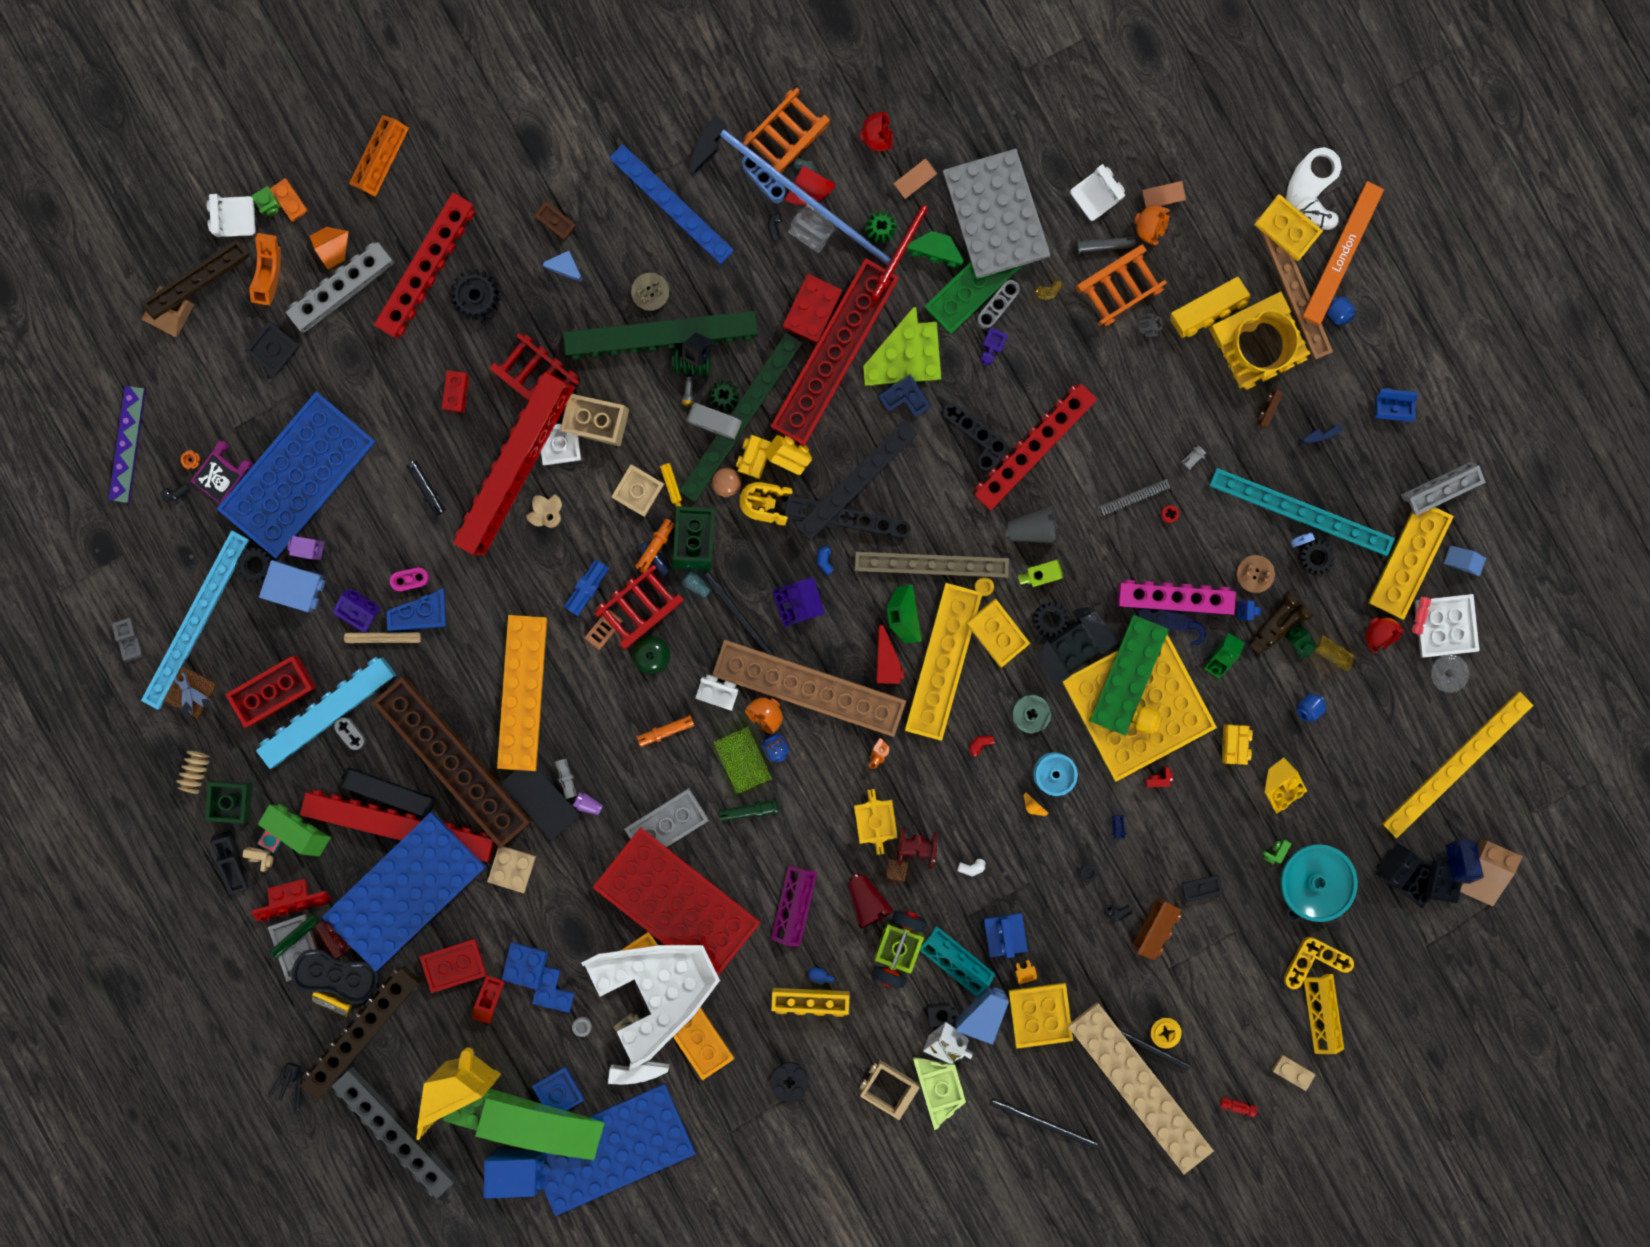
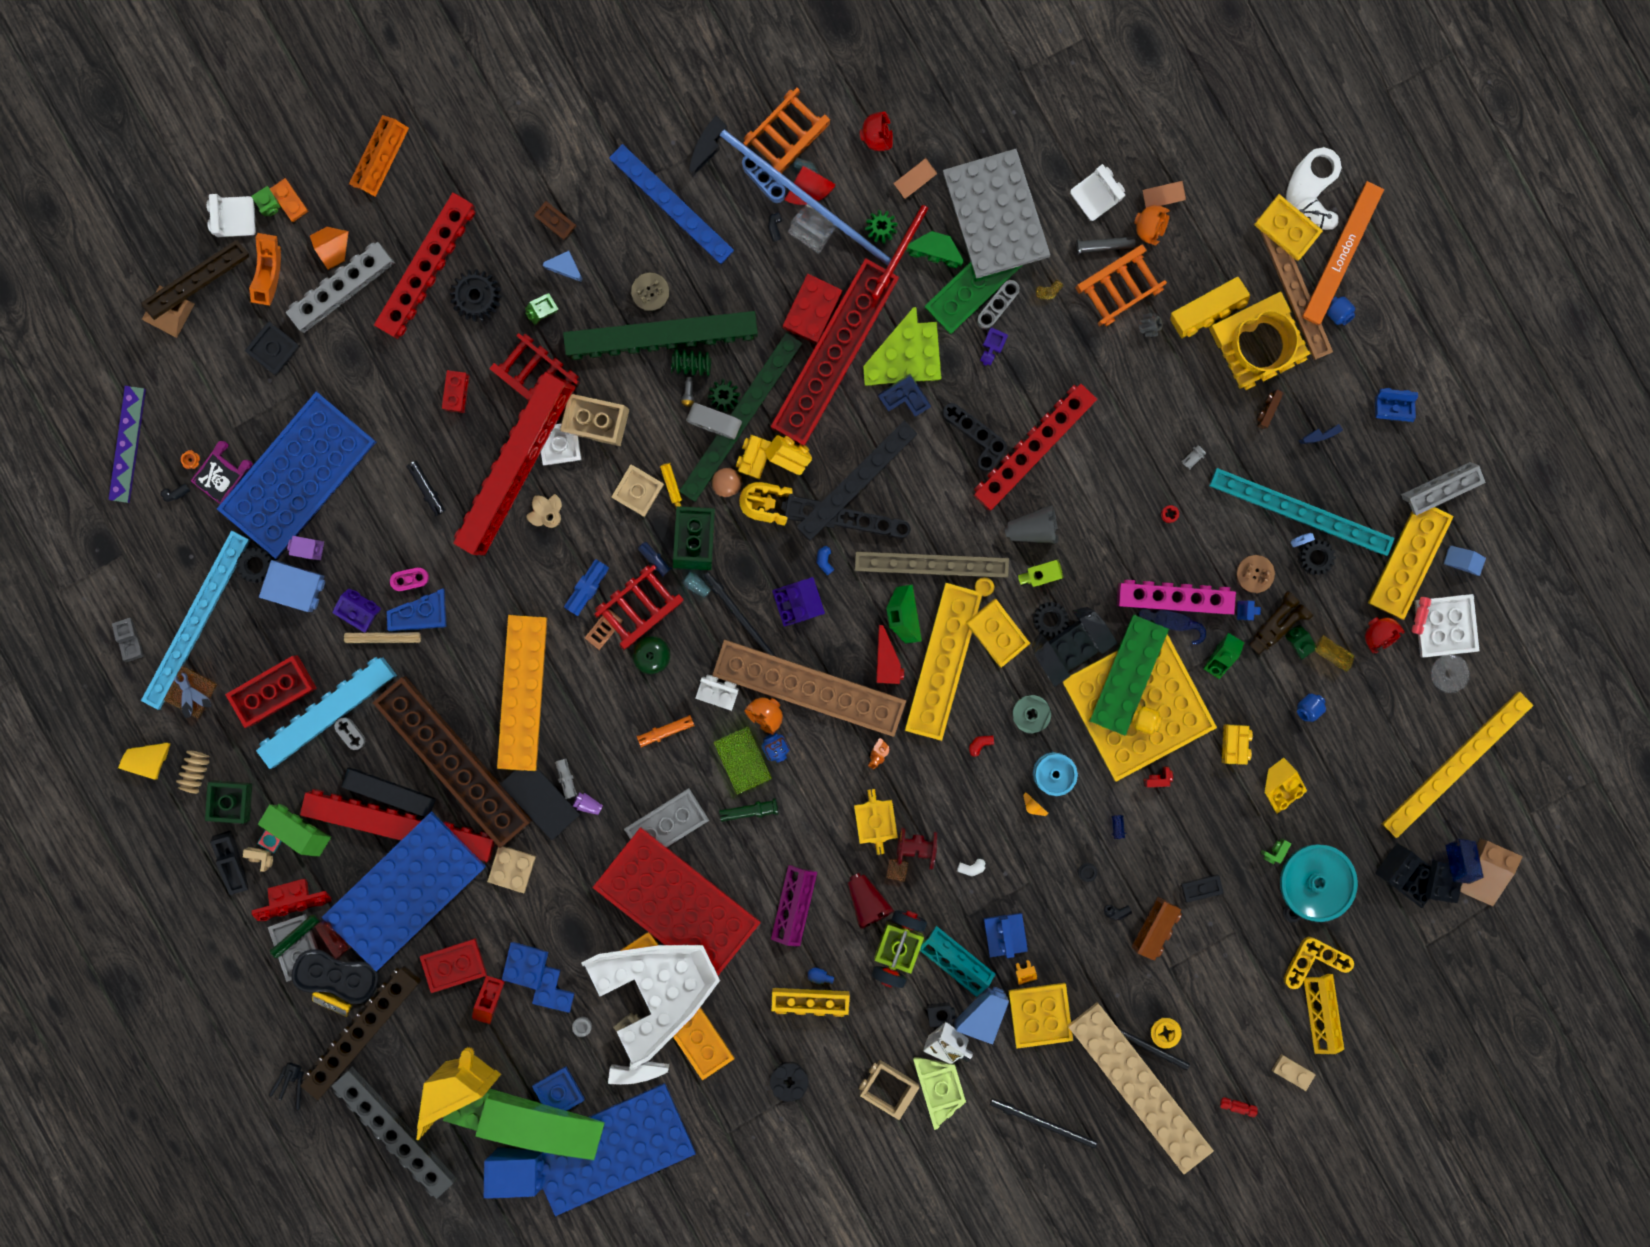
orange pin [635,519,675,573] -> none
black brick [682,333,712,367] -> none
light grey piece [1098,479,1170,517] -> none
none -> yellow slope [118,743,170,780]
none -> bright green bracket [525,293,559,325]

